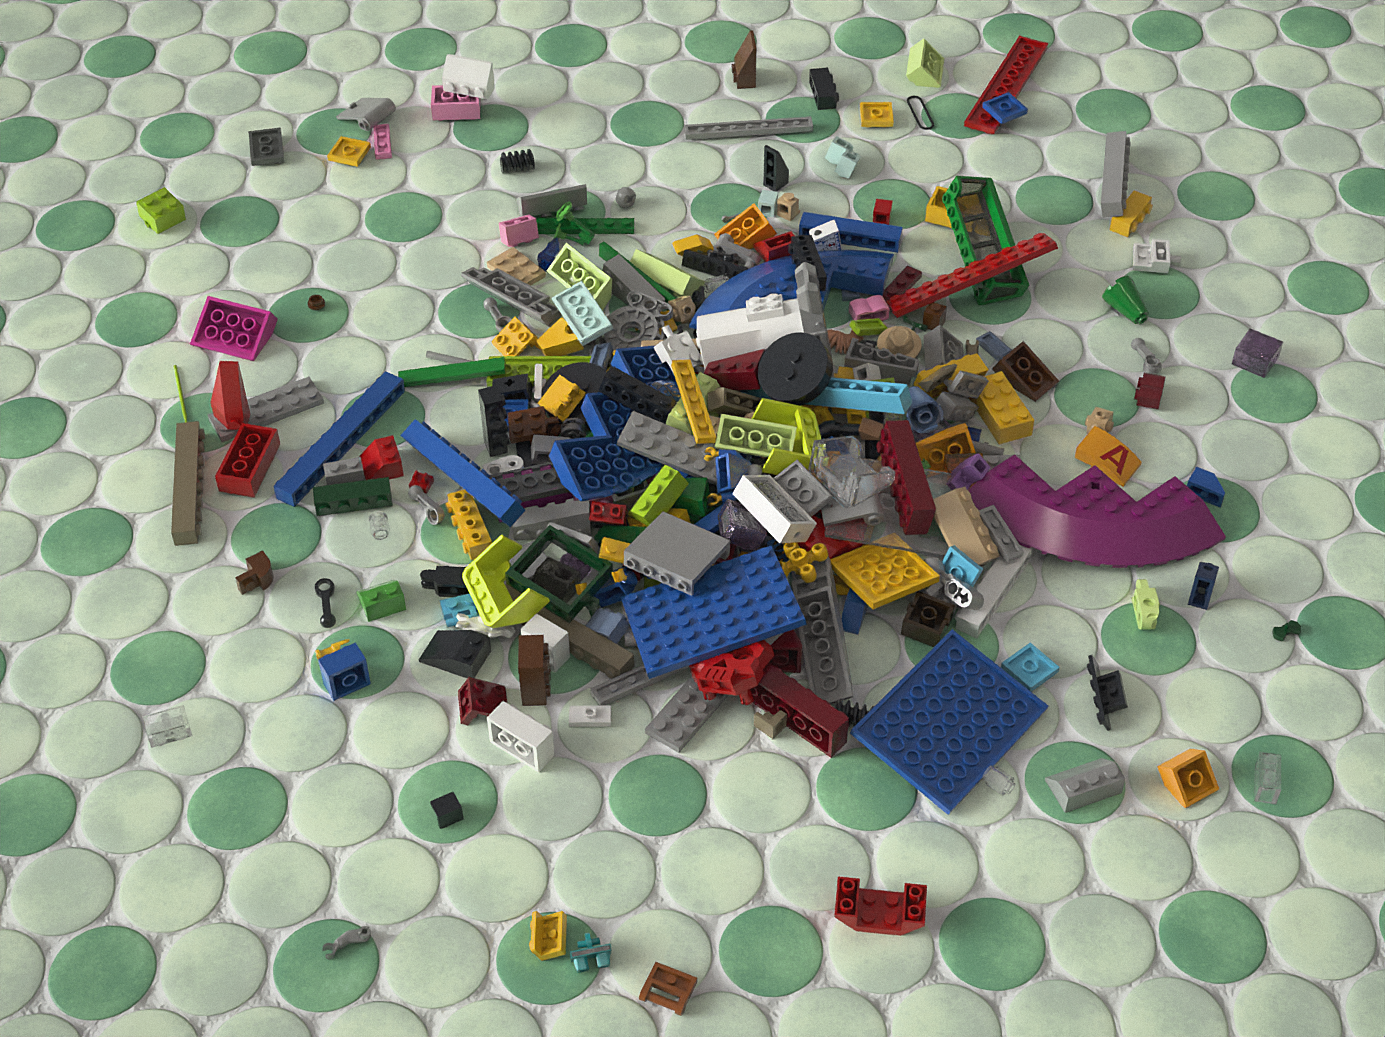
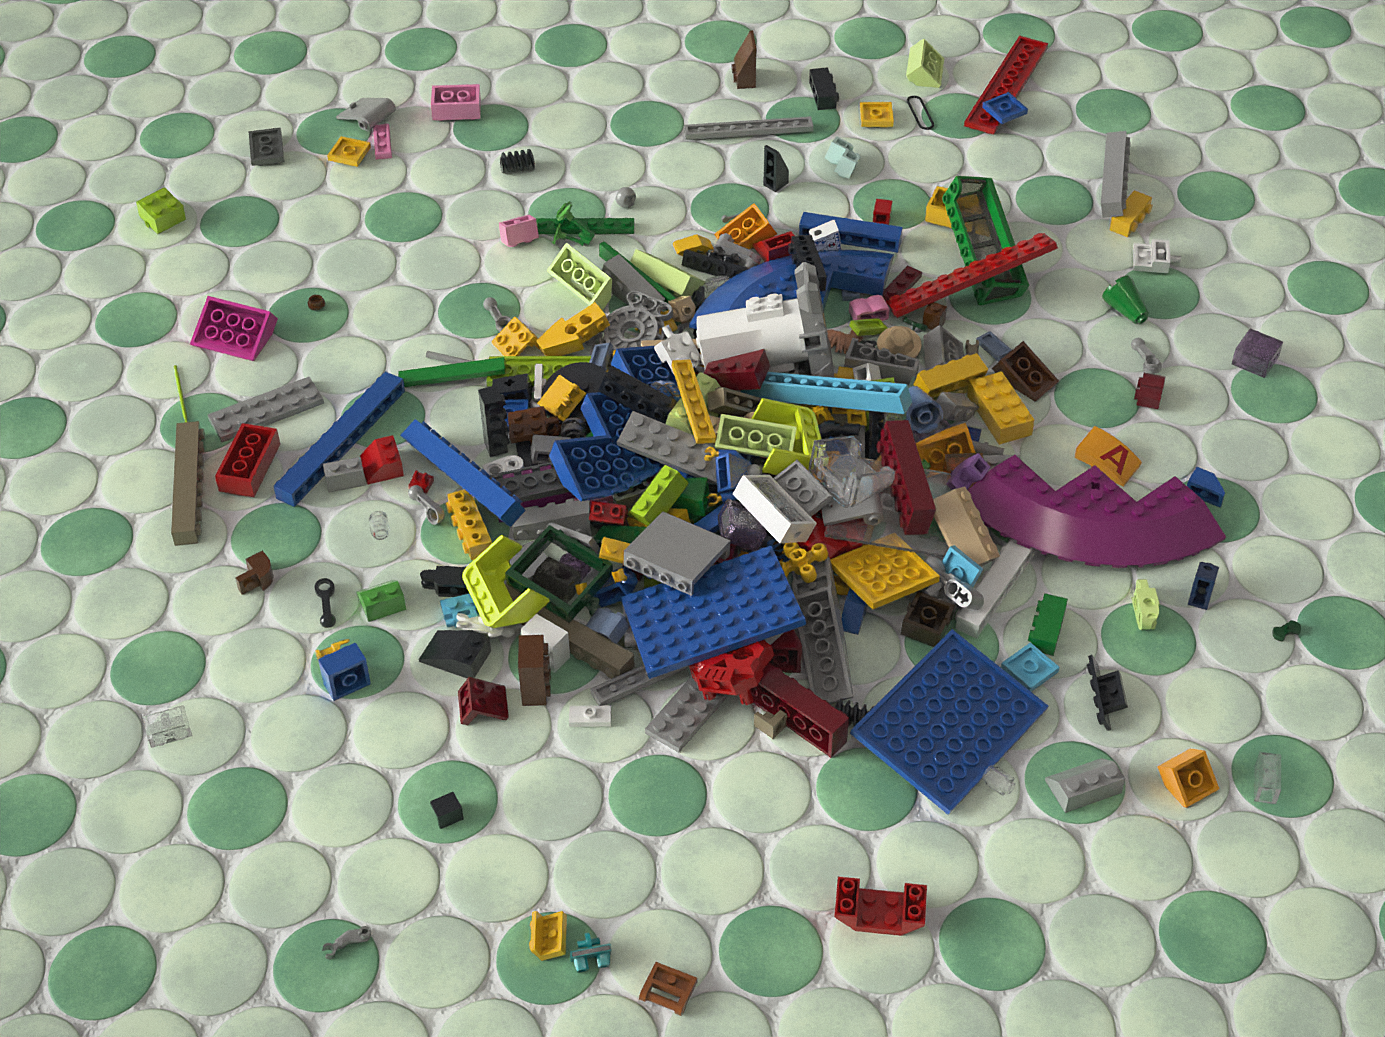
red wedge [210,361,251,430] -> none
dark green brick [313,477,393,516] -> none
white slope [442,54,495,99] -> none
light grey slope [461,267,562,327] -> none
tan plate [487,247,546,286] -> none
white brick [487,701,555,772] -> none
light grey slope [516,184,587,218] -> none
clear blue bracket [537,237,559,273] -> none
light aqua tile [552,281,614,346] -> none
light aqua brick [758,190,778,217] -> none
black brick [758,332,833,406] -> none
tan brick [777,193,800,222] -> none
medium nougat slope [859,417,884,440] -> none
dark tan slope [919,364,957,392] -> none
light grey bracket [943,370,989,399] -> none
light grey plate [979,505,1025,563] -> none
tan brick [1085,407,1114,434] -> none
none -> green brick [1028,593,1068,656]

